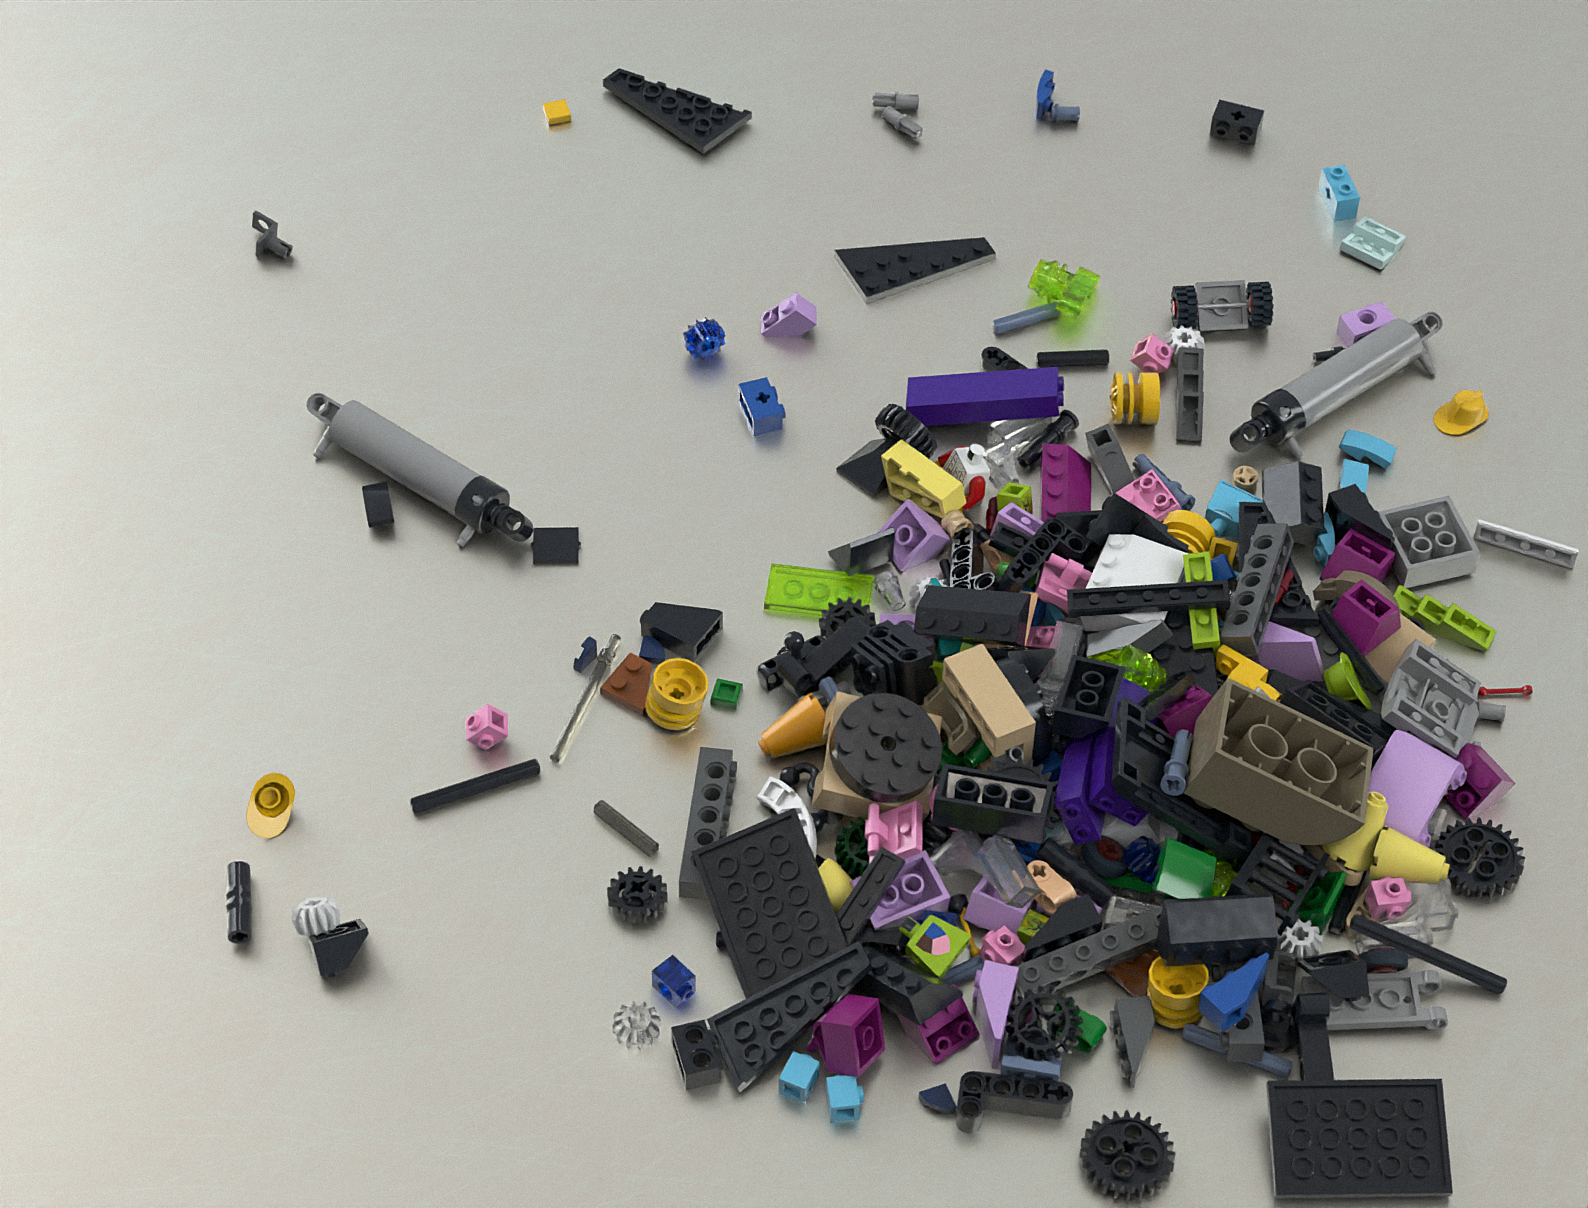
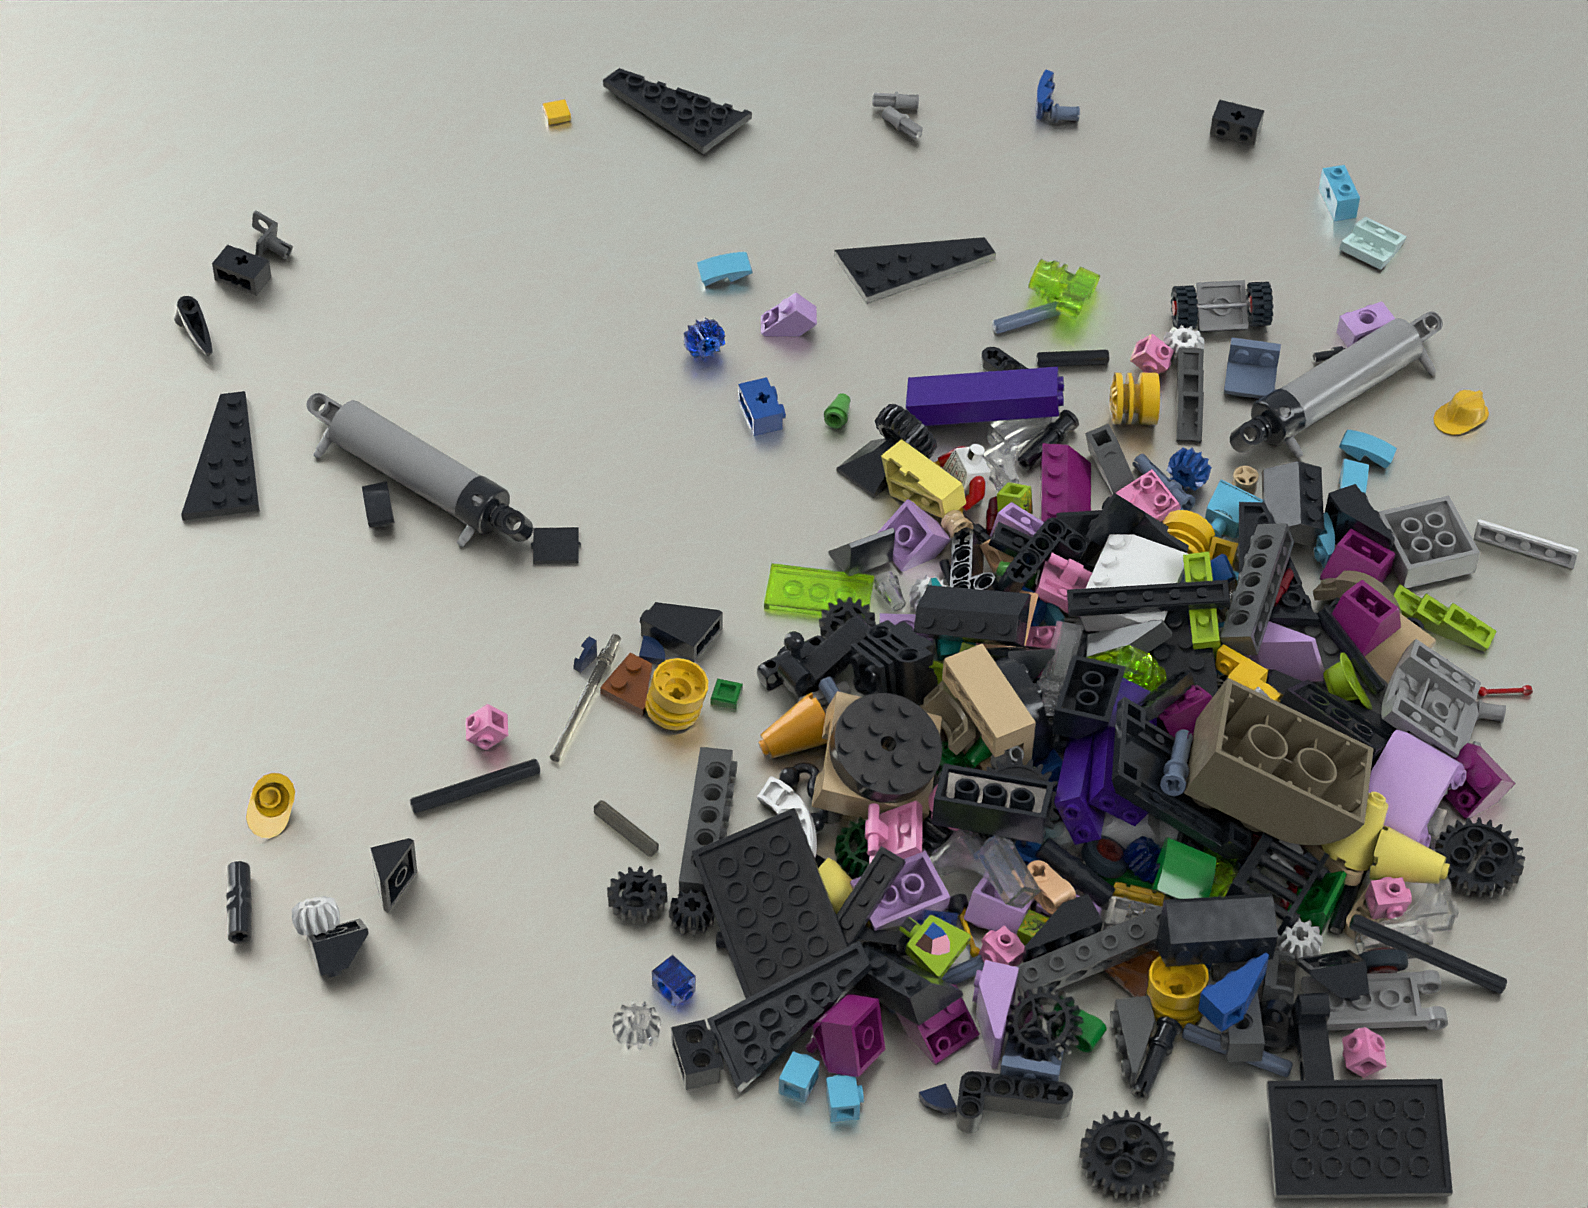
none -> black piece [174,296,213,356]
none -> black wing [181,391,260,521]
none -> black brick [212,244,272,296]
none -> black slope [370,838,418,913]
none -> black gear [668,888,715,937]
none -> medium azure slope [697,252,753,286]
none -> bright green cone [824,393,851,428]
none -> yellow axle [1112,882,1164,908]
none -> black pin [1131,1016,1182,1100]
none -> blue gear [1166,447,1212,491]
none -> sand blue bracket [1224,337,1281,399]
none -> bright pink brick [1342,1027,1387,1078]

